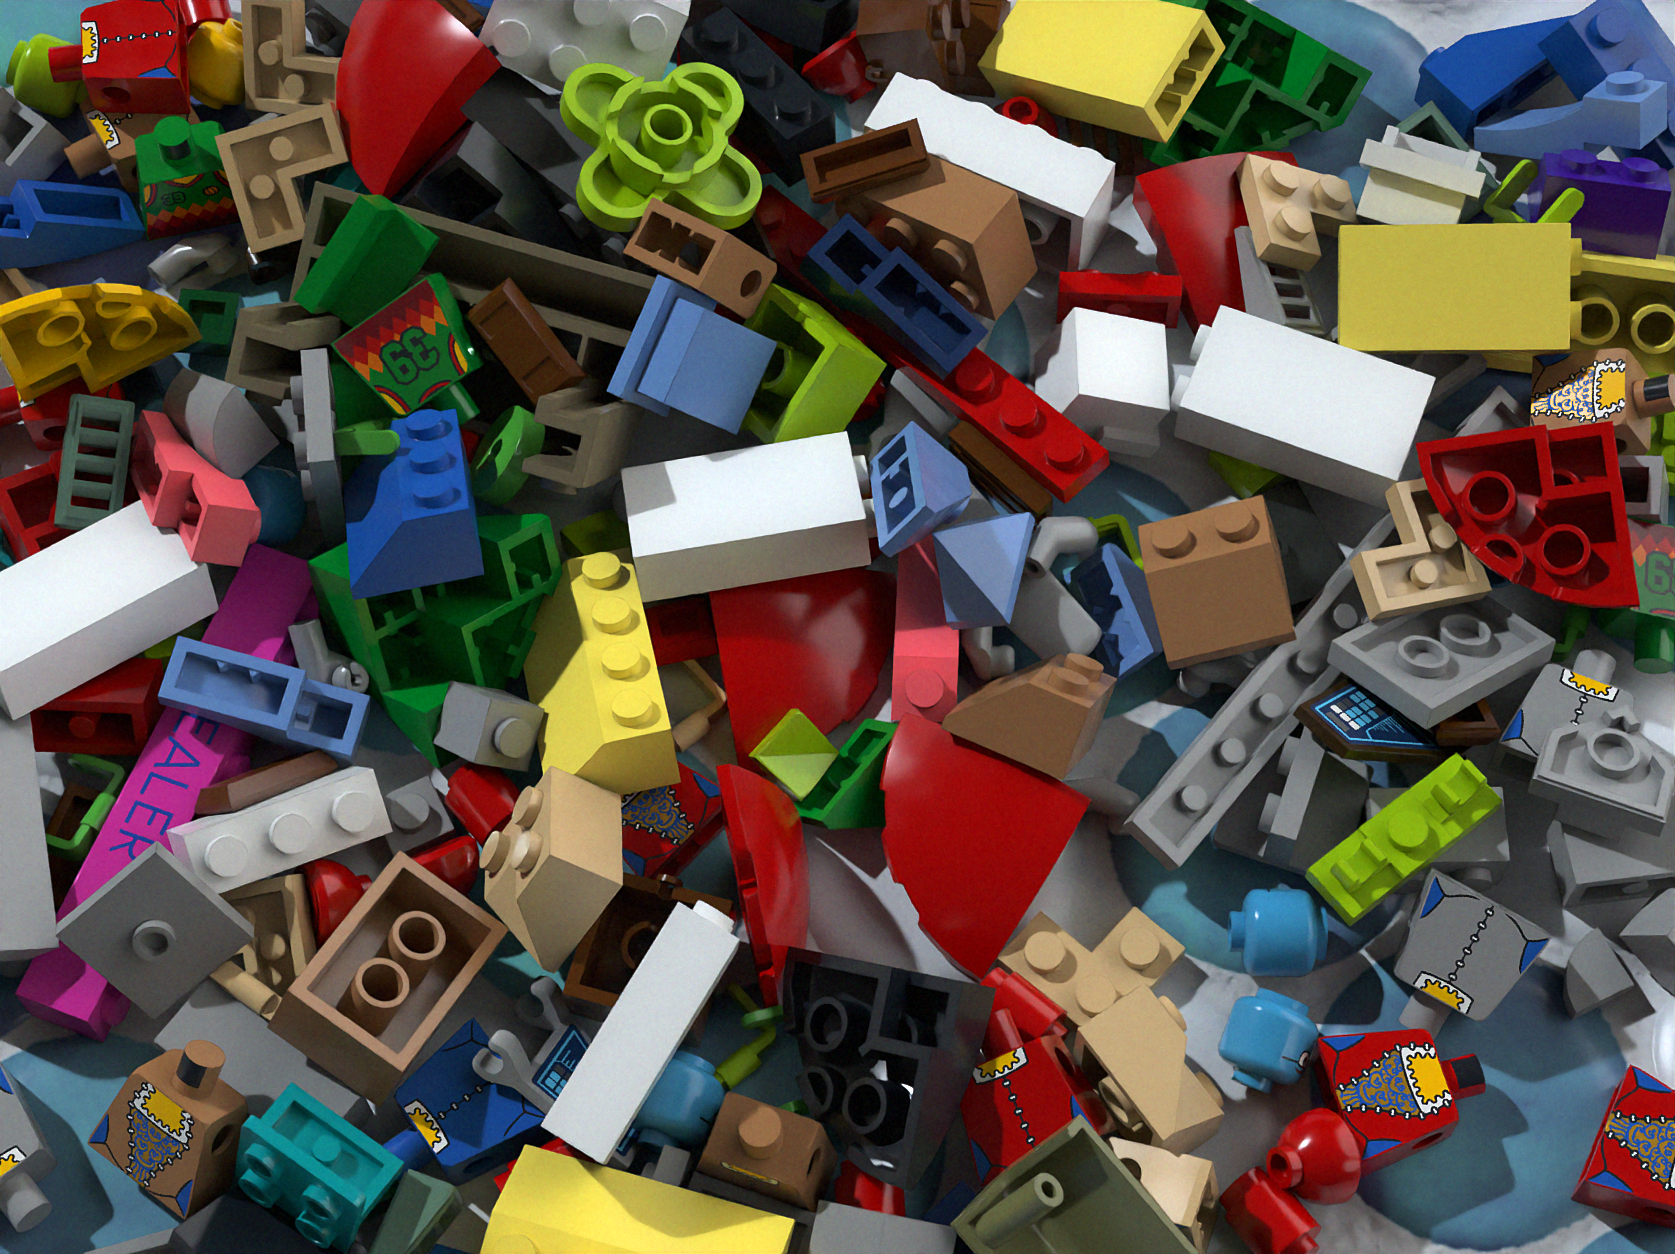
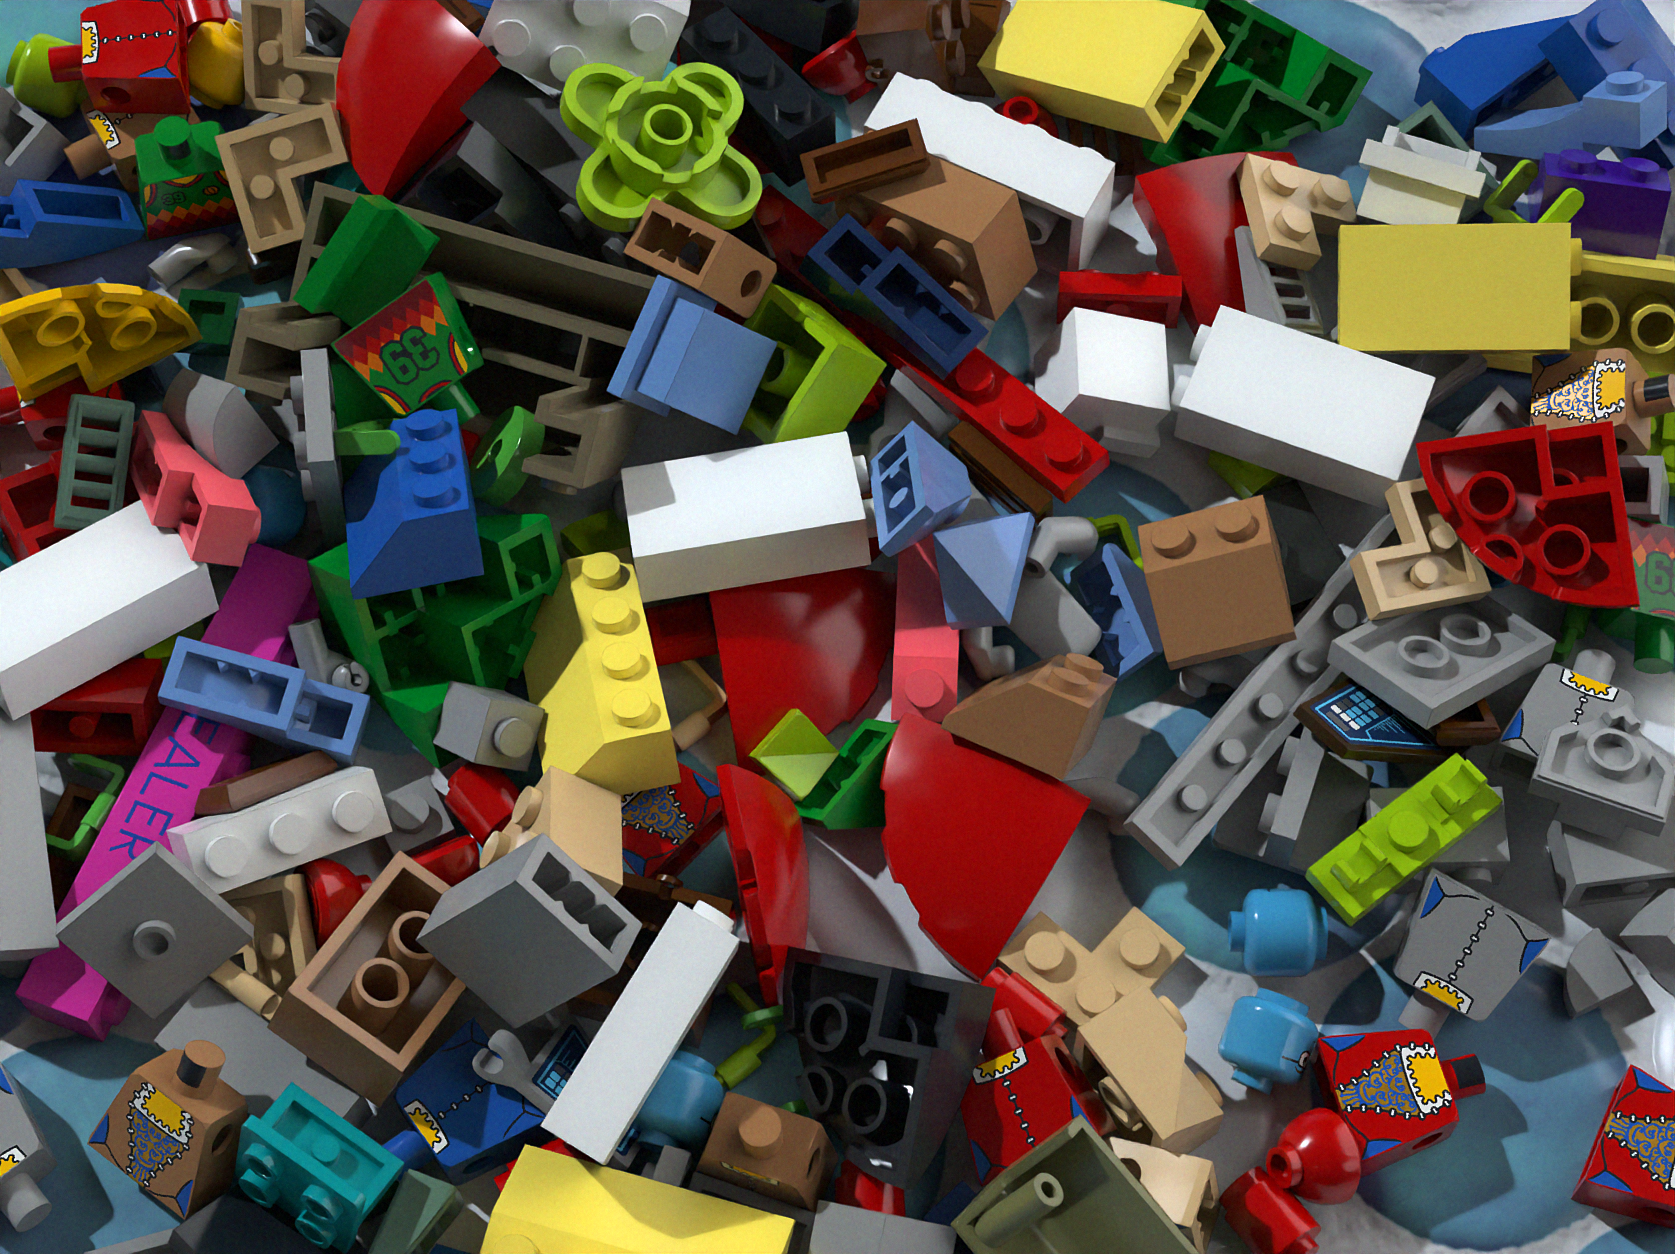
reddish brown tile [462,277,587,410] -> none
none -> light grey brick [416,833,643,1029]

